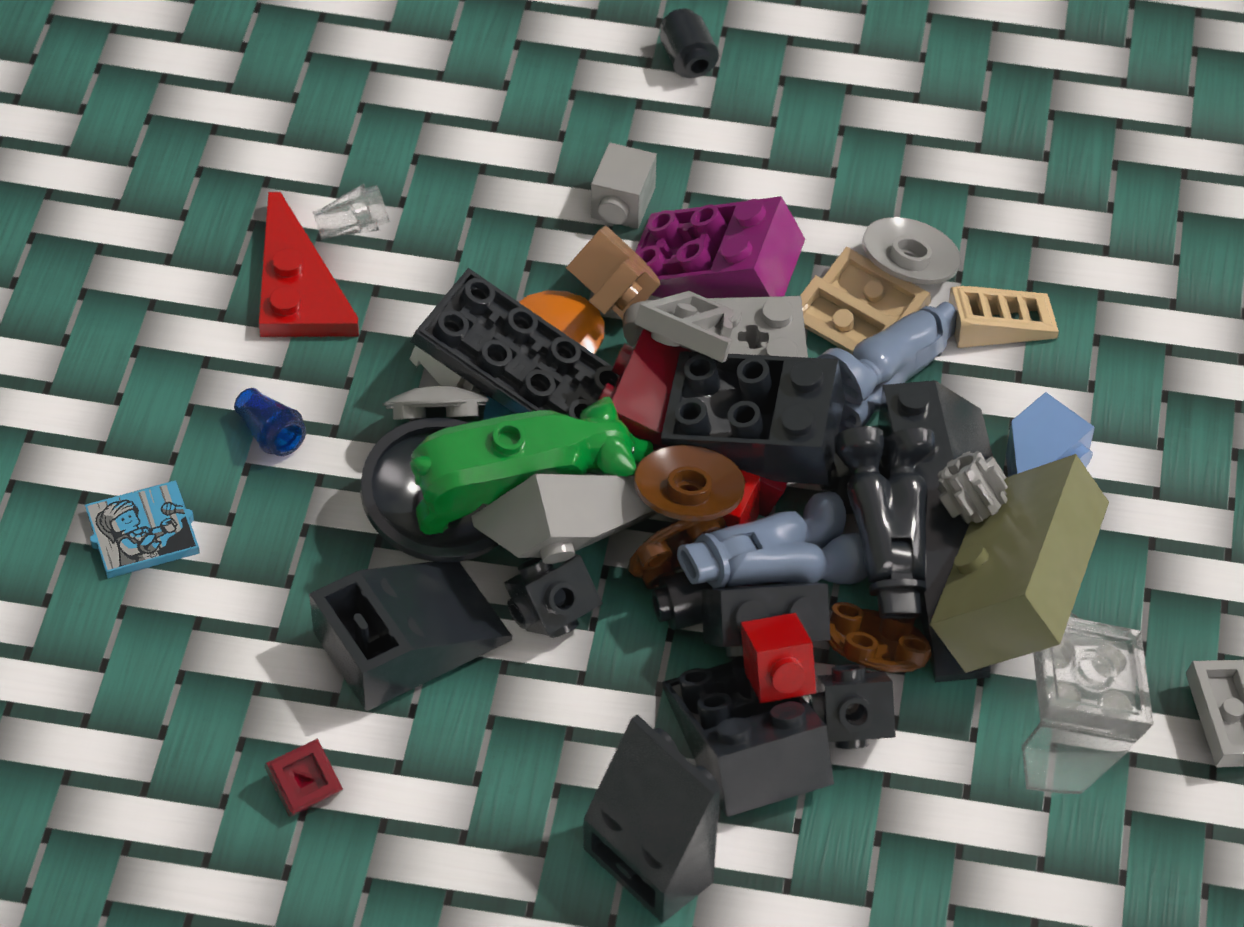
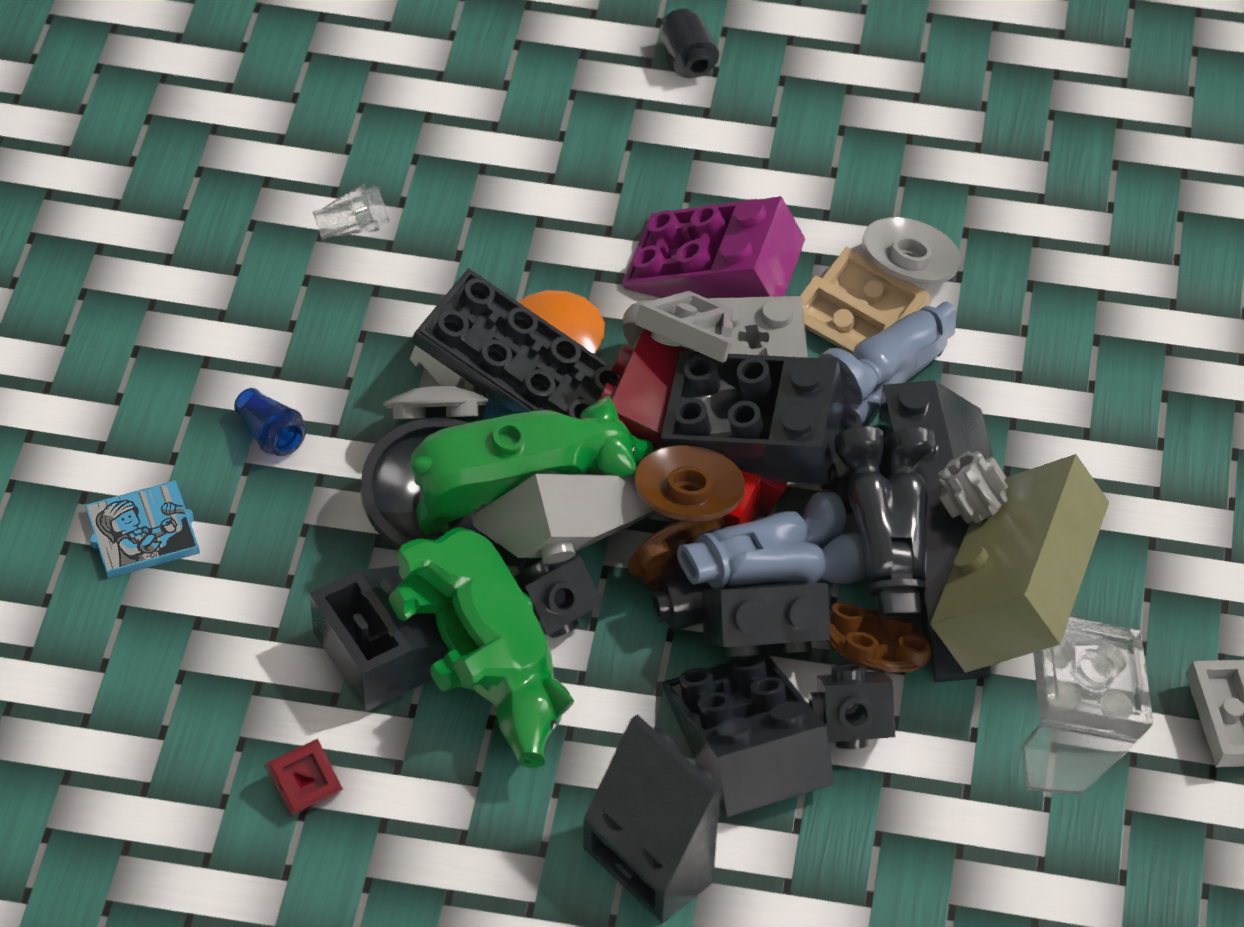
red wing [259,192,359,337] -> none
medium nougat brick [566,226,661,319] -> none
light grey brick [591,142,657,229] -> none
red brick [741,613,816,703] -> none
tan slope [949,286,1059,348] -> none
medium blue slope [1006,392,1095,477] -> none
none -> green animal [389,528,574,768]

